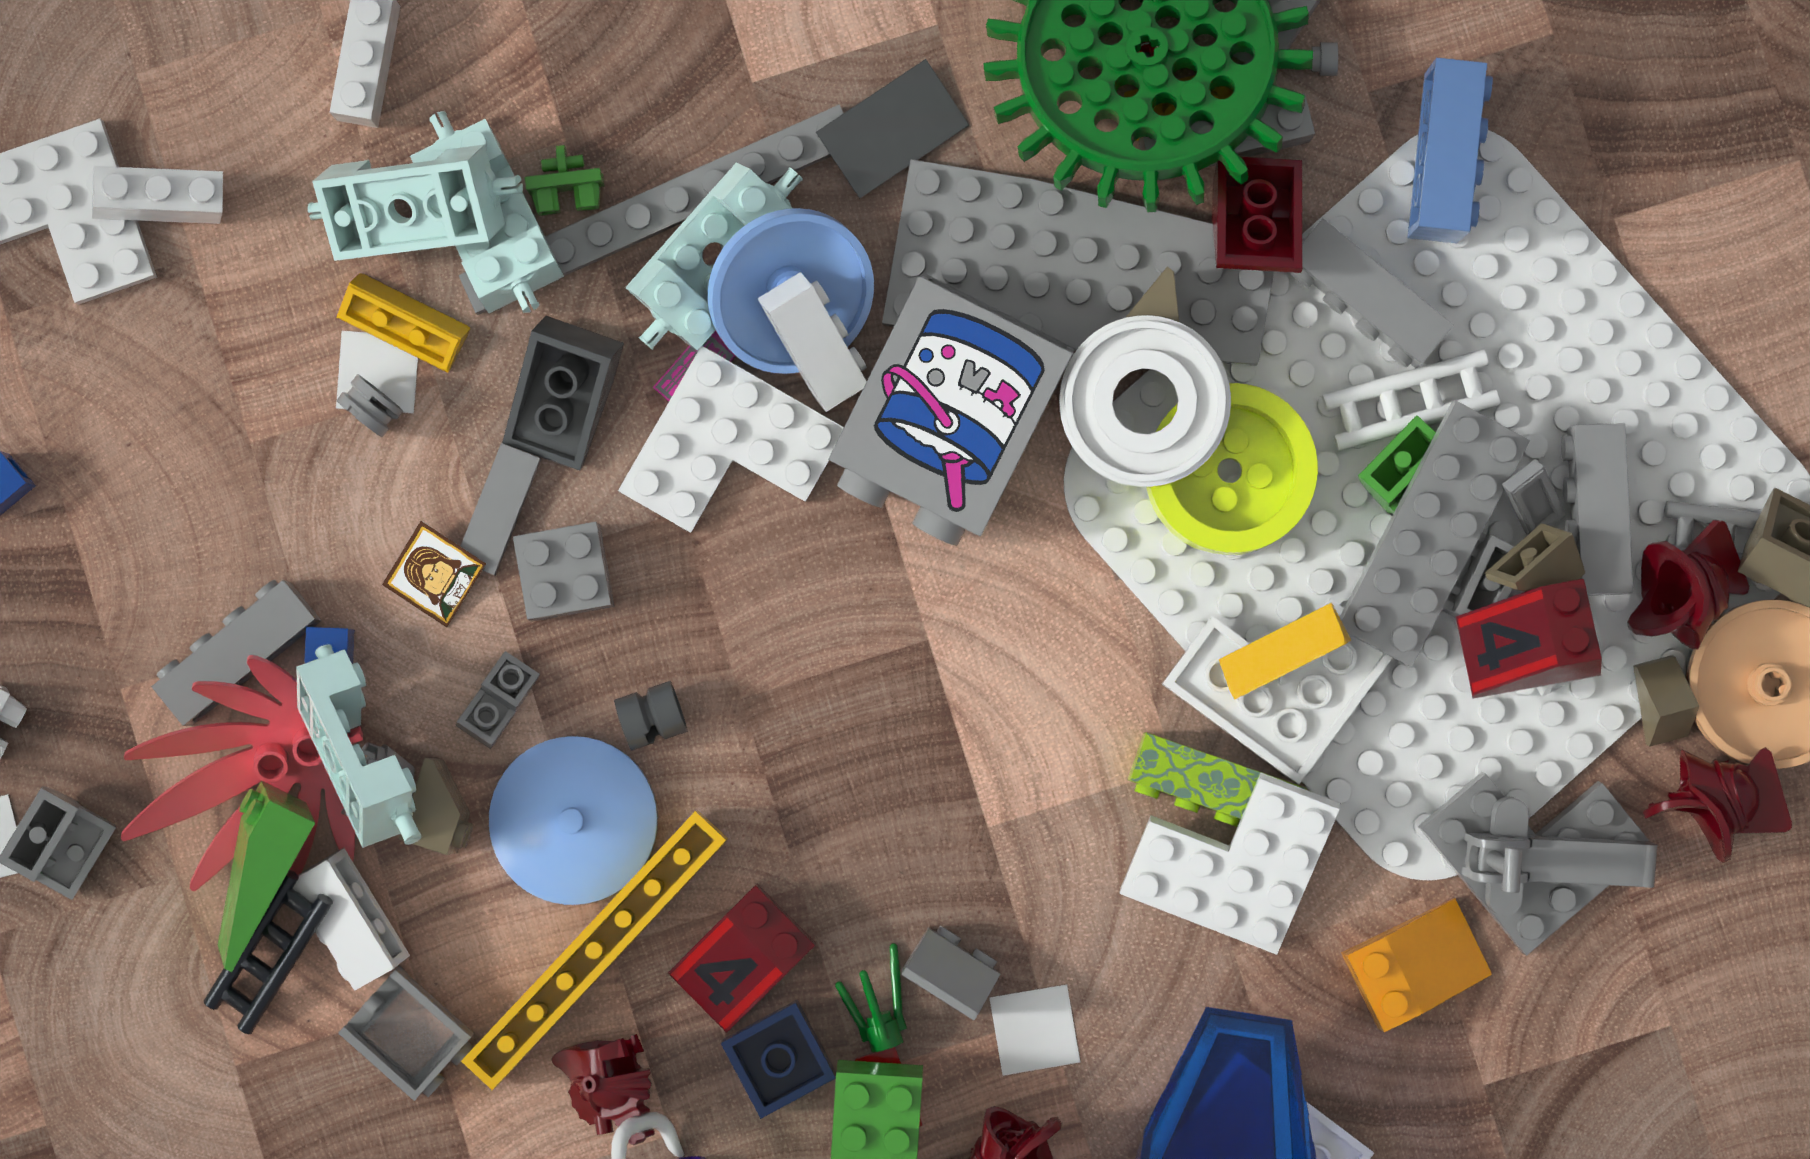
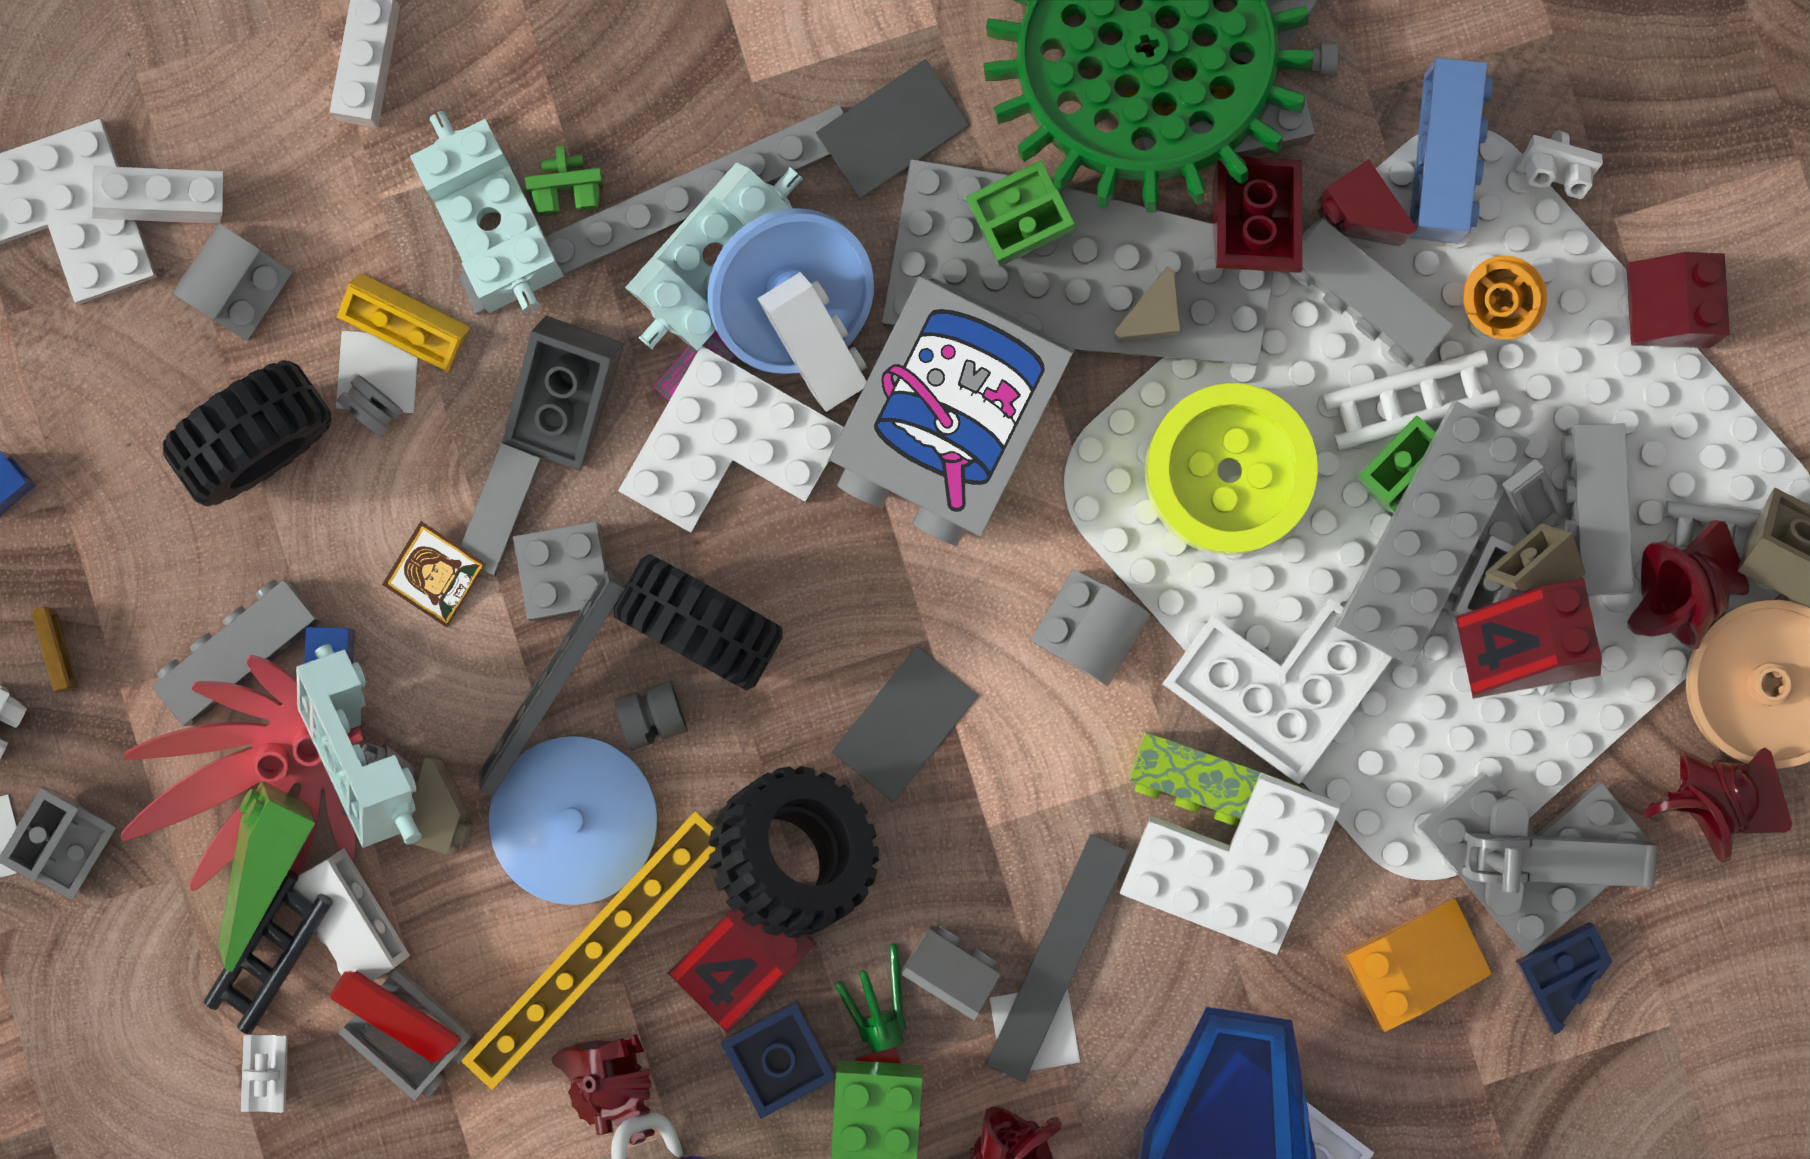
light aqua brick [308,144,523,261] -> none
light grey slope [456,651,540,749] -> none
white piece [1059,315,1231,487] -> none
yellow slope [1219,602,1351,700] -> none
dark tan slope [1633,655,1699,747] -> none
none -> pearl gold tile [30,606,78,692]
none -> black tyre [163,360,331,507]
none -> light grey brick [172,224,293,341]
none -> white hips [241,1034,288,1113]
none -> red slope [330,970,460,1063]
none -> dark grey tile [478,568,625,796]
none -> black tyre [614,554,783,691]
none -> black tyre [709,766,879,938]
none -> dark grey sticker [832,646,978,802]
none -> bright green brick [965,160,1076,267]
none -> dark grey tile [986,834,1129,1082]
none -> light grey brick [1030,568,1151,686]
none -> dark red slope [1317,159,1417,246]
none -> light orange cone [1463,256,1547,340]
none -> white hips [1515,130,1603,199]
none -> dark blue wing [1516,922,1612,1035]
none -> dark red slope [1626,252,1730,348]

